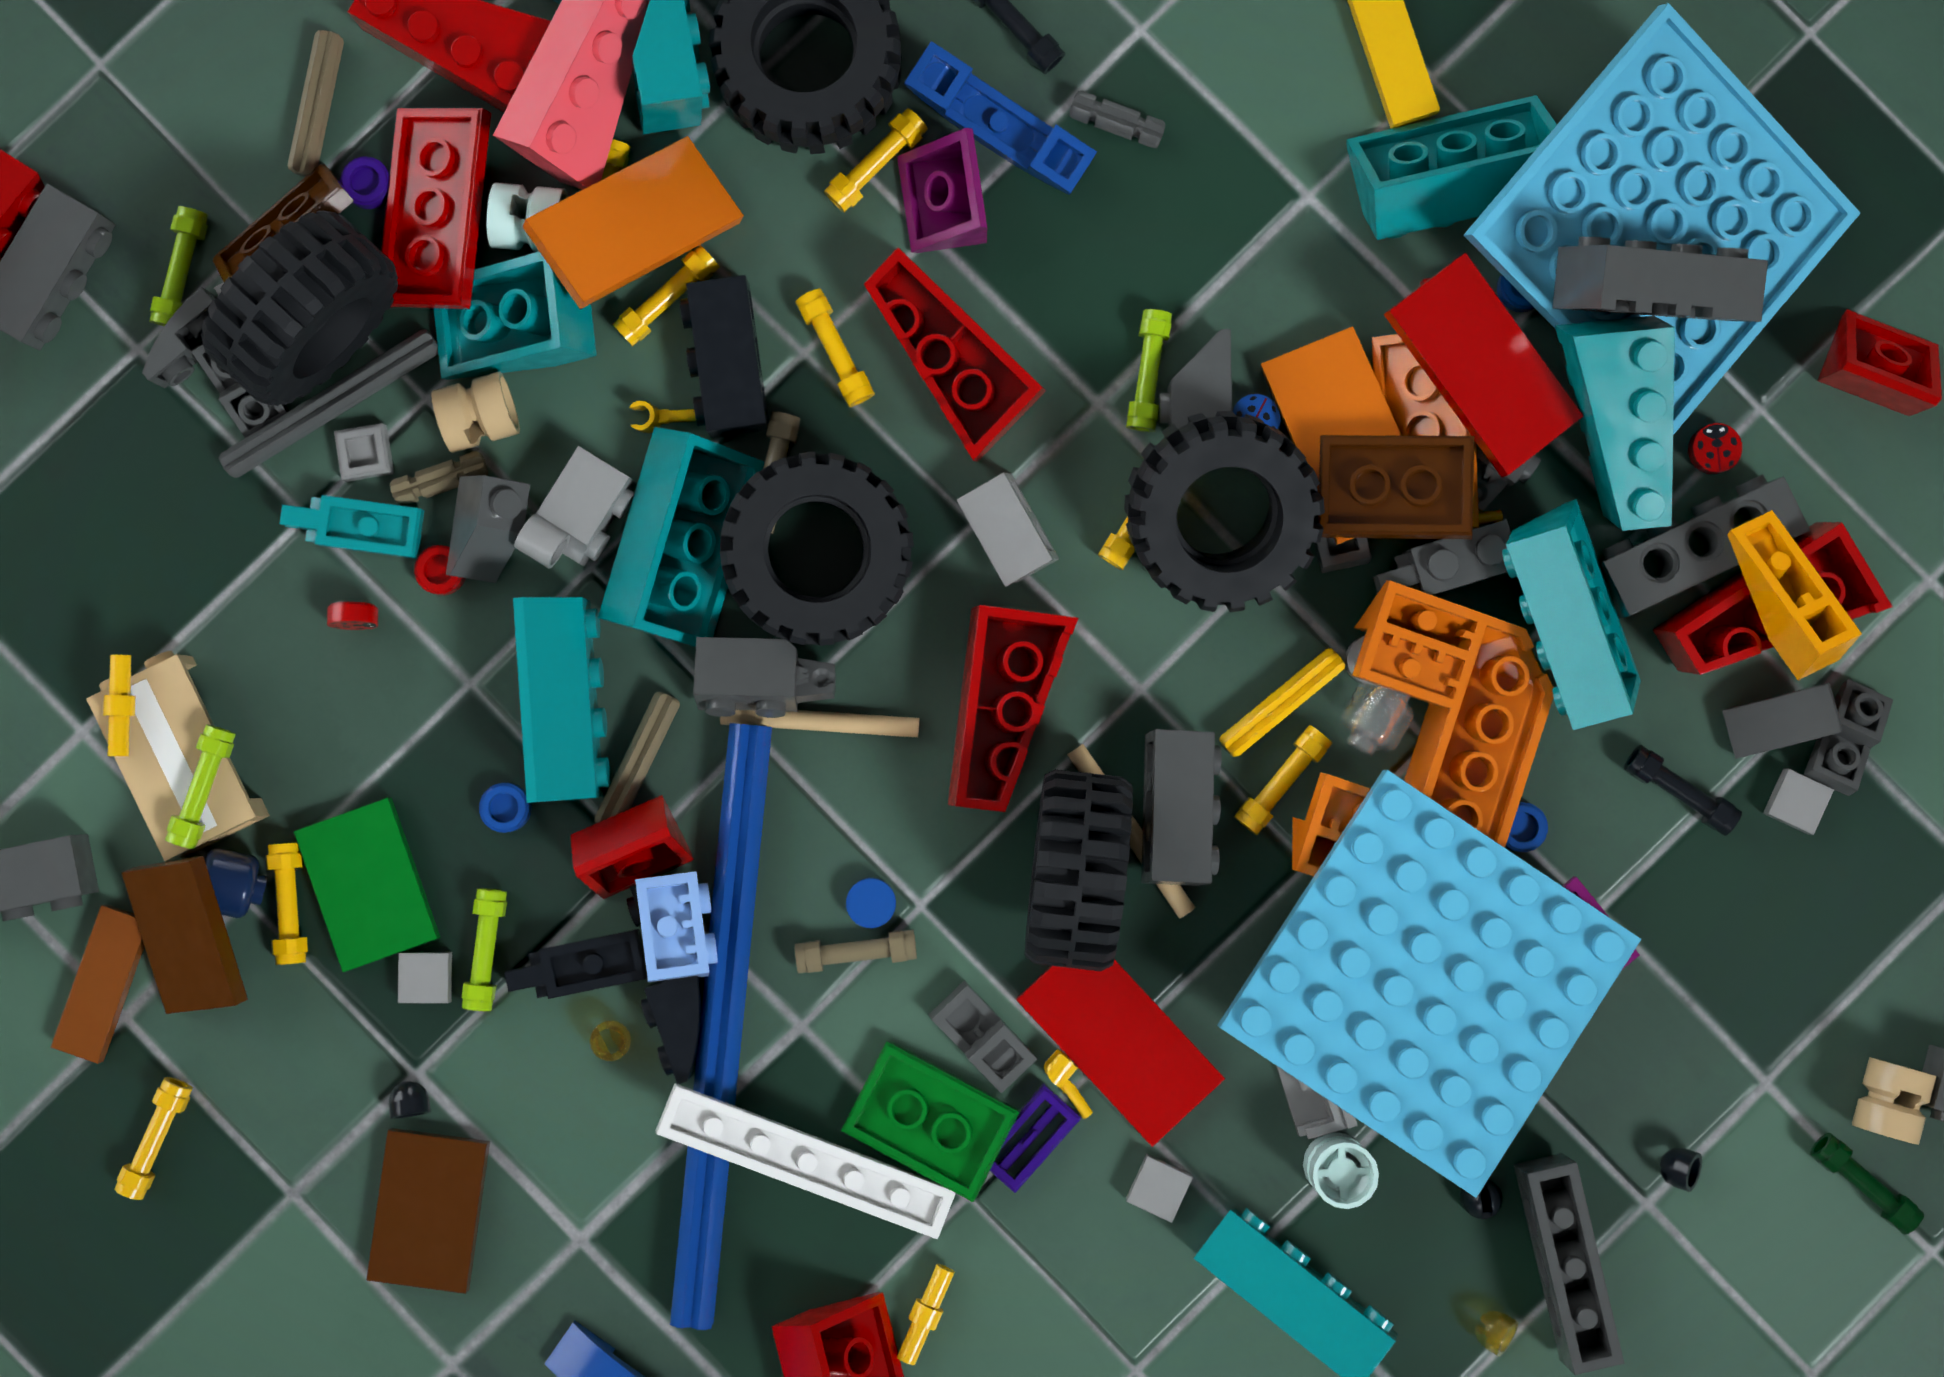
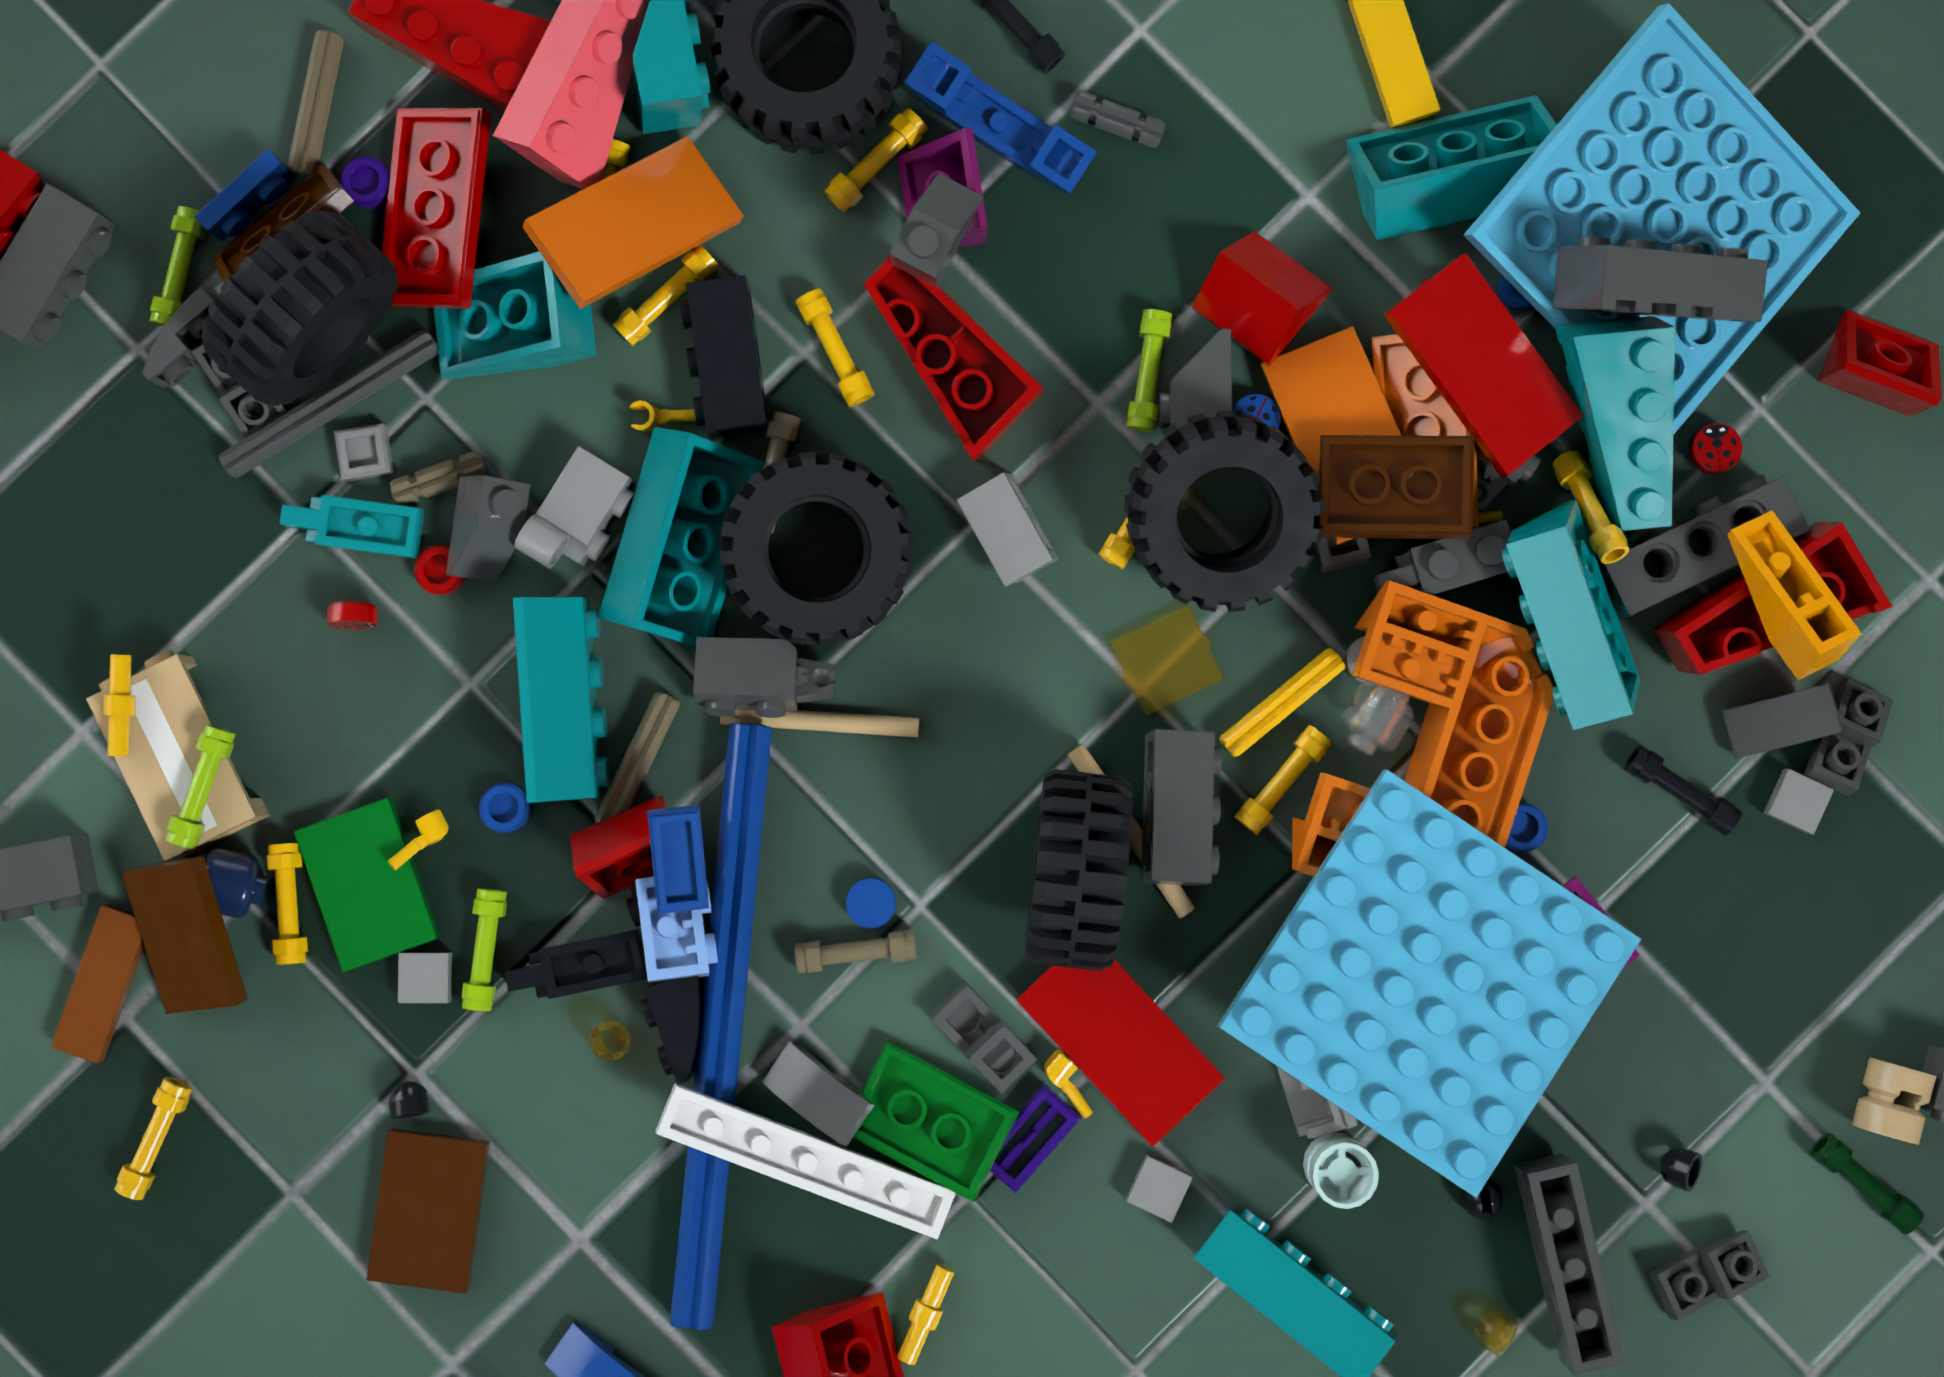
tan wheel [431,371,520,453] -> none
light aqua wheel [487,182,568,252] -> none
red wedge [948,605,1078,812] -> none
none -> blue plate [194,148,295,241]
none -> yellow hand [387,809,449,870]
none -> blue tile [647,805,709,914]
none -> dark grey slope [762,1041,874,1146]
none -> dark grey slope [889,173,984,288]
none -> clear yellow piece [1110,605,1224,716]
none -> red slope [1192,231,1332,366]
none -> yellow bar [1553,451,1629,564]
none -> dark grey slope [1648,1230,1770,1321]

